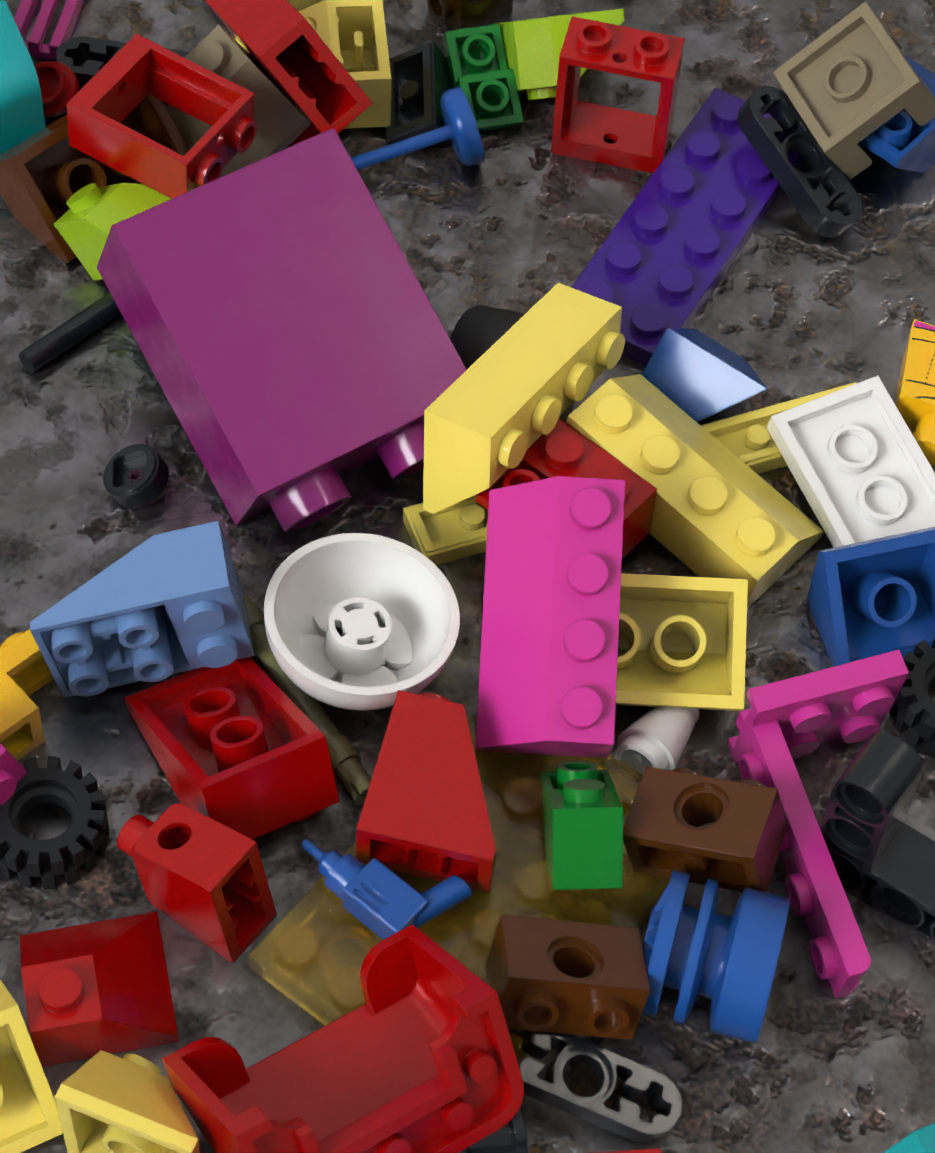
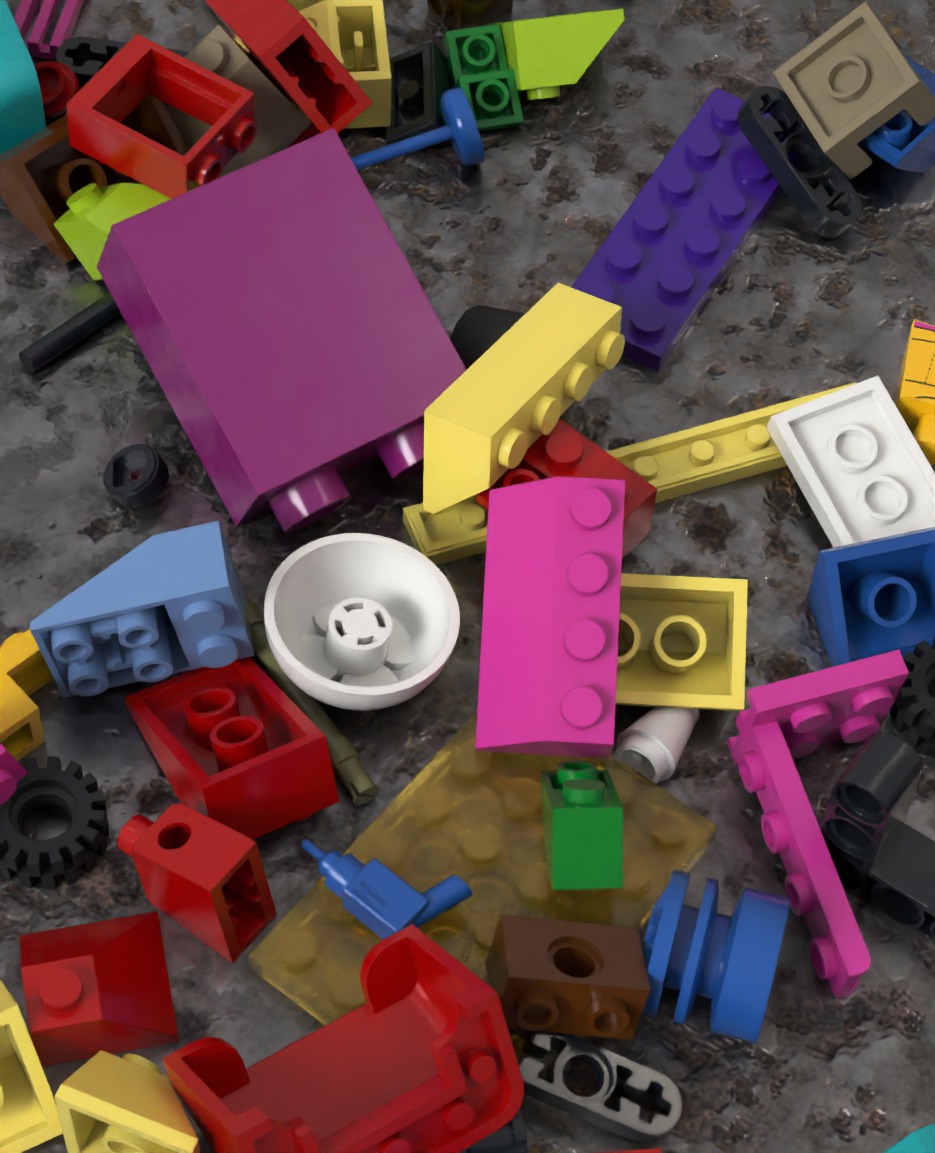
red slope [356,690,496,893] -> none
red window [551,16,685,173] -> none
light yellow slope [566,374,824,609] -> none
reddish brown brick [623,766,788,892] -> none
slope [642,327,768,422] -> none

